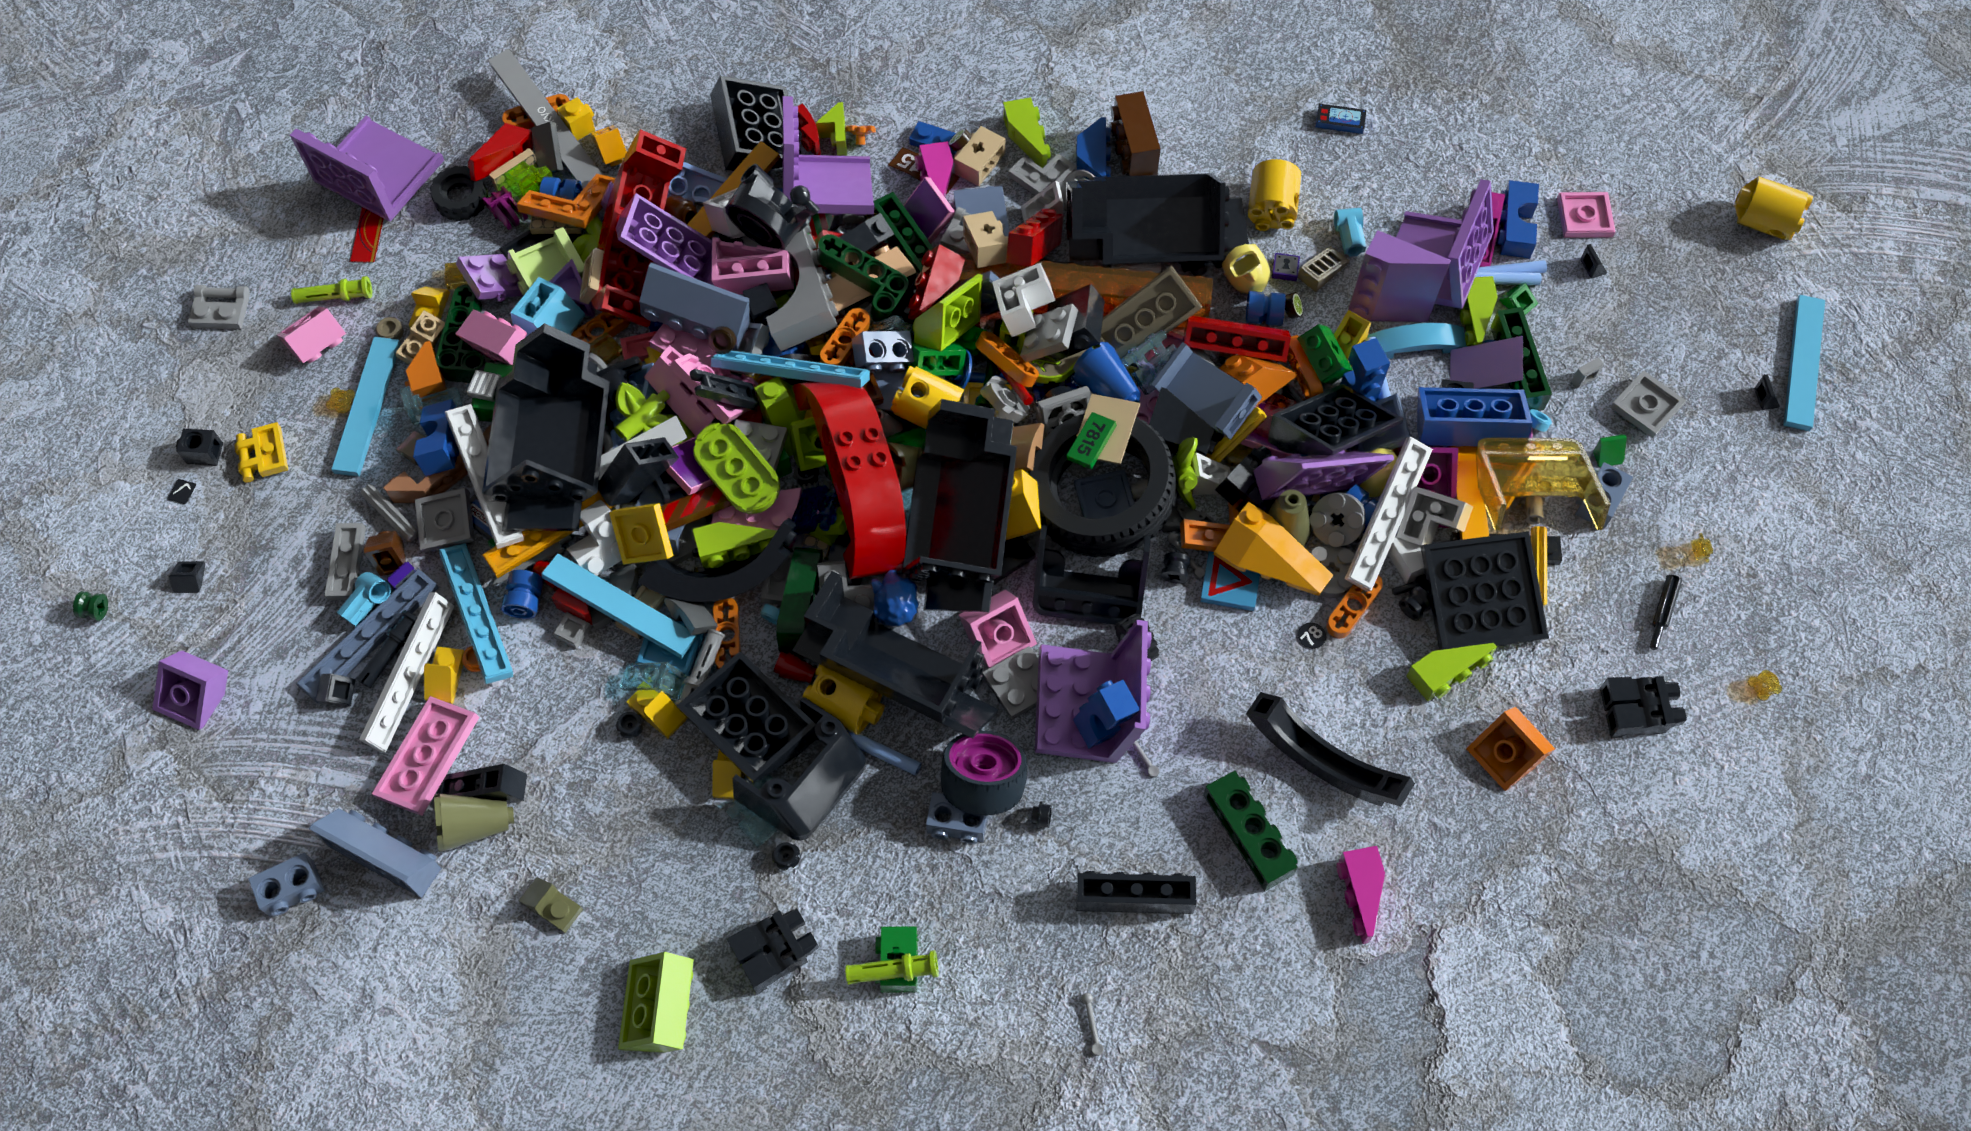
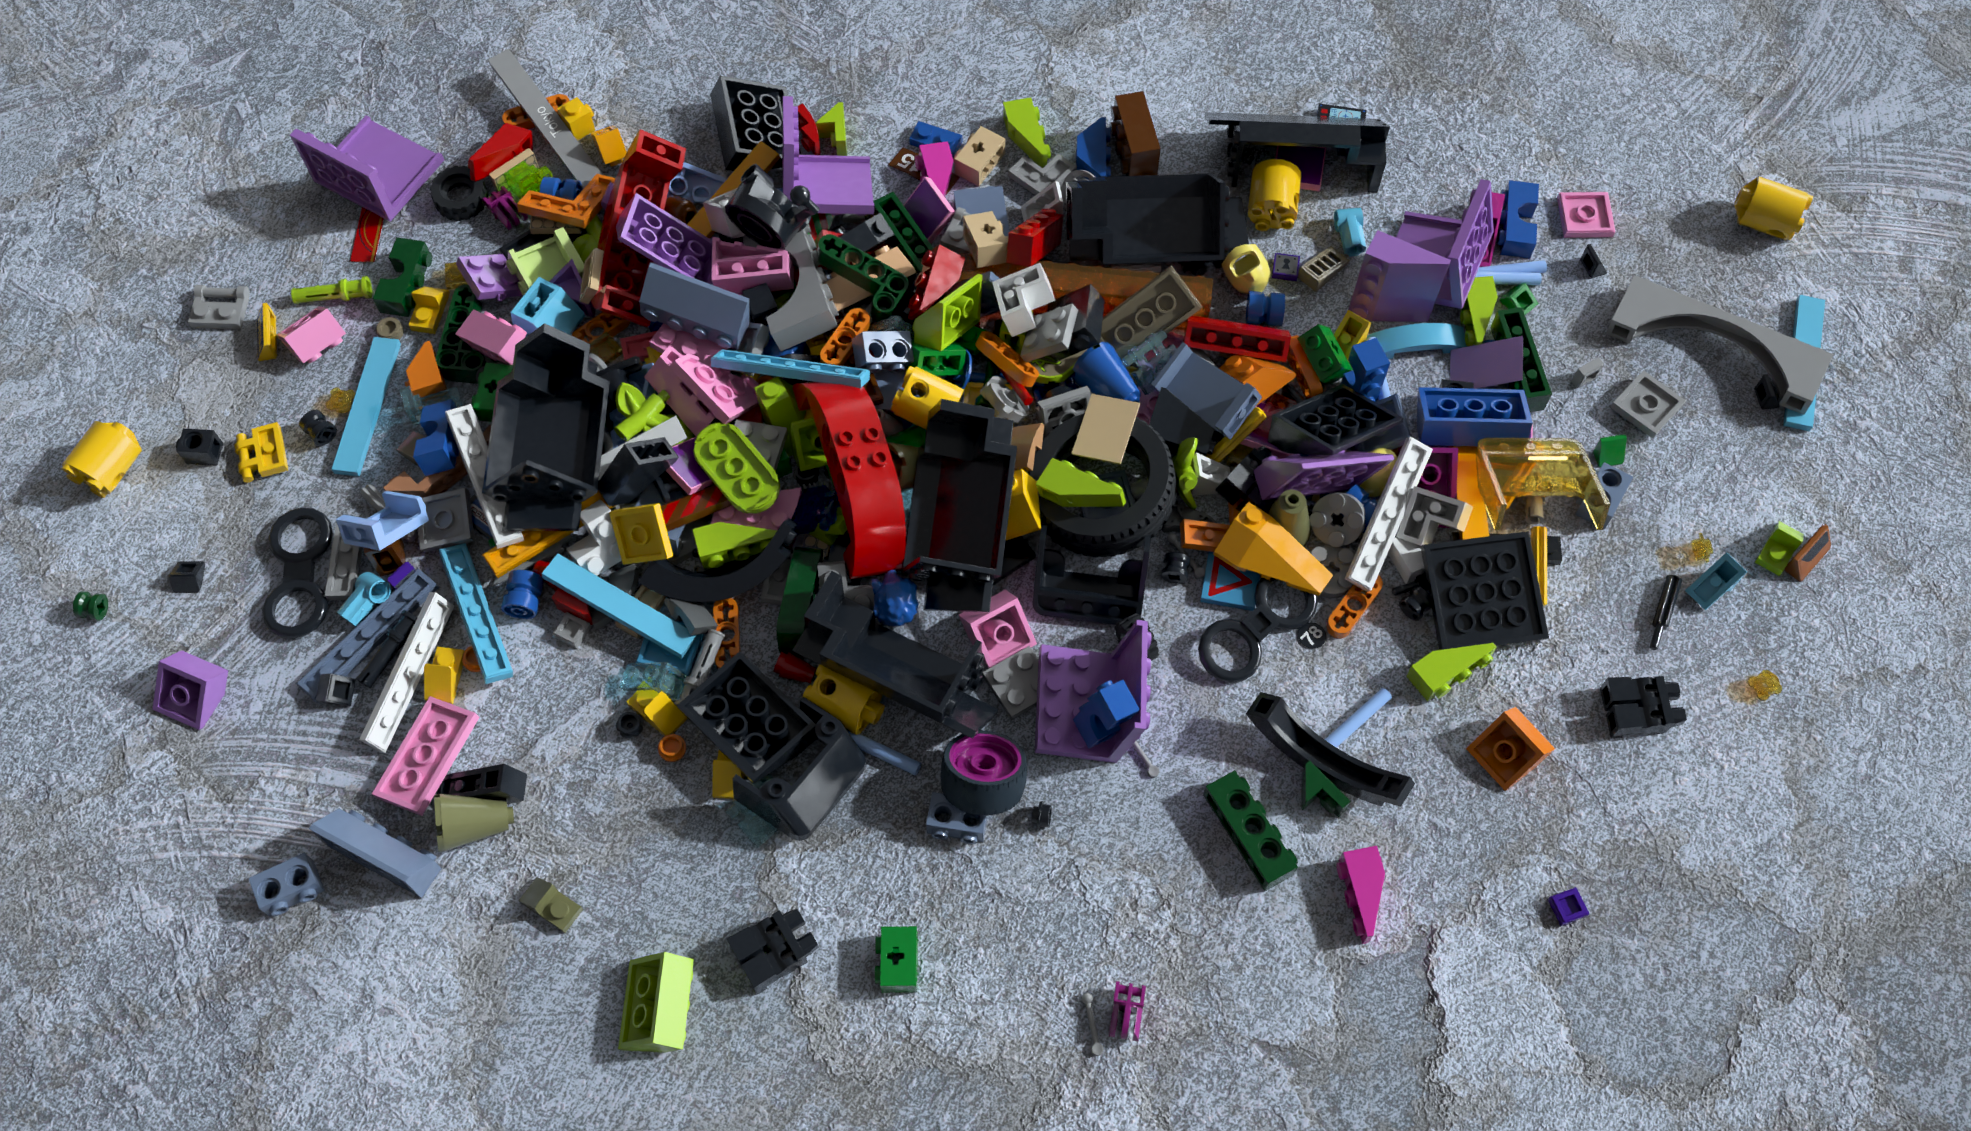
black sticker [168,479,196,504] -> none
tan slope [396,310,445,365] -> none
light grey tile [467,370,502,402] -> none
dark grey tile [532,122,563,176] -> none
black hinge [689,369,759,410] -> none
dark brown tile [708,326,736,354] -> none
medium azure tile [760,604,780,625] -> none
black plate [772,842,800,870] -> none
orange plant [845,125,876,145] -> none
lime pin [845,950,939,985] -> none
dark brown tile [948,128,972,151] -> none
green tile [1067,412,1117,470] -> none
black brick [1076,871,1196,914] -> none
dark brown tile [1285,292,1303,319] -> none
medium azure tile [1529,409,1552,432] -> none
none -> yellow cylinder [61,421,142,498]
none -> yellow slope [256,303,277,361]
none -> black bar [262,507,333,639]
none -> black wheel [299,409,337,446]
none -> light blue panel [336,491,429,550]
none -> dark green arch [373,237,432,317]
none -> orange plate [658,734,687,762]
none -> lime slope [1036,458,1126,507]
none -> magenta arm [1109,981,1146,1042]
none -> black bar [1198,577,1318,683]
none -> black panel [1205,112,1390,193]
none -> dark purple tile [1275,145,1326,191]
none -> dark green slope [1301,761,1351,817]
none -> light blue piece [1325,688,1392,748]
none -> dark purple tile [1547,887,1590,926]
none -> light grey arch [1606,275,1834,415]
none -> medium azure slope [1685,552,1747,610]
none -> lime slope [1754,521,1804,576]
none -> dark orange slope [1784,524,1831,582]

